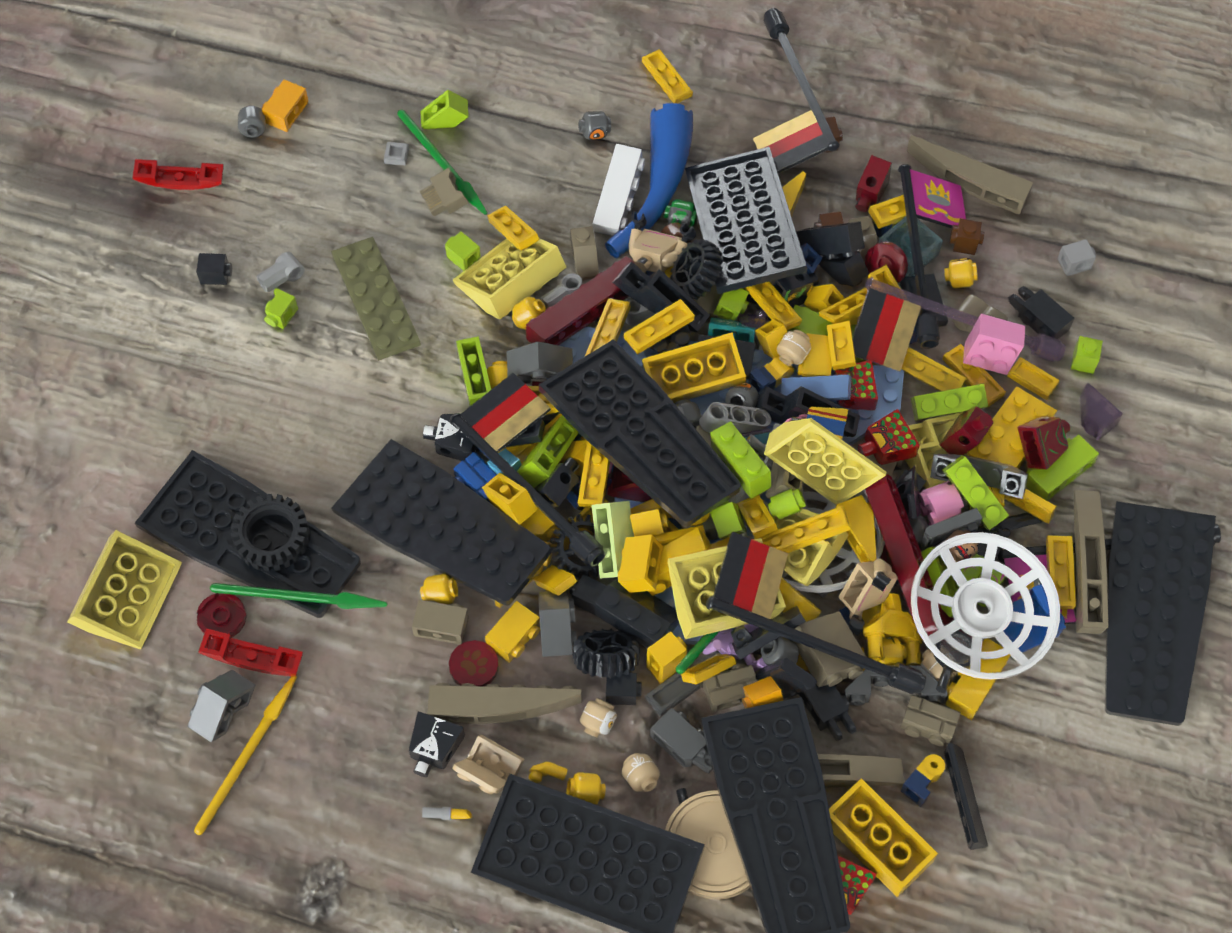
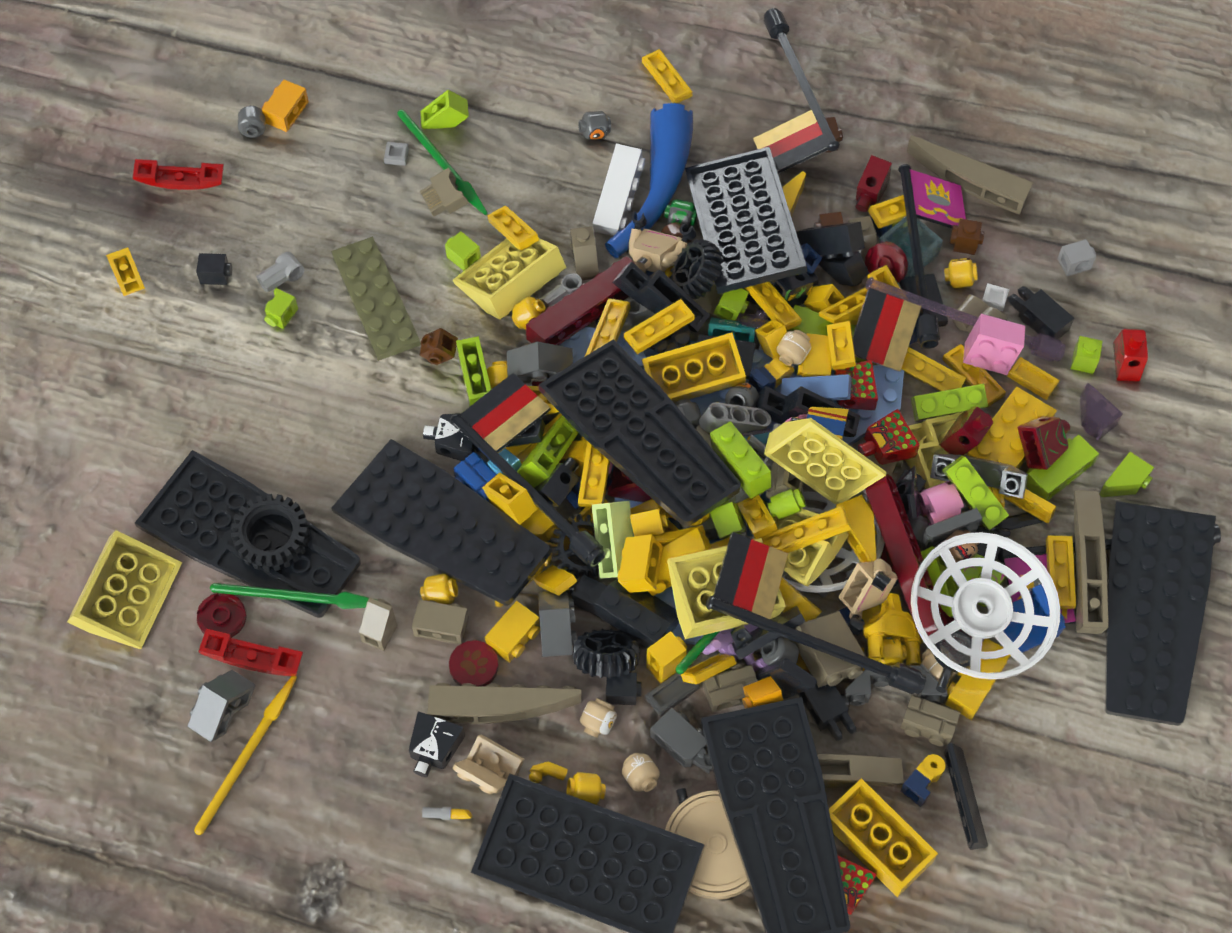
none -> yellow slope [106,247,145,296]
none -> slope [359,598,397,651]
none -> reddish brown brick [419,328,458,365]
none -> white tile [983,283,1009,312]
none -> lime slope [1099,452,1154,497]
none -> red torso [1113,329,1148,381]

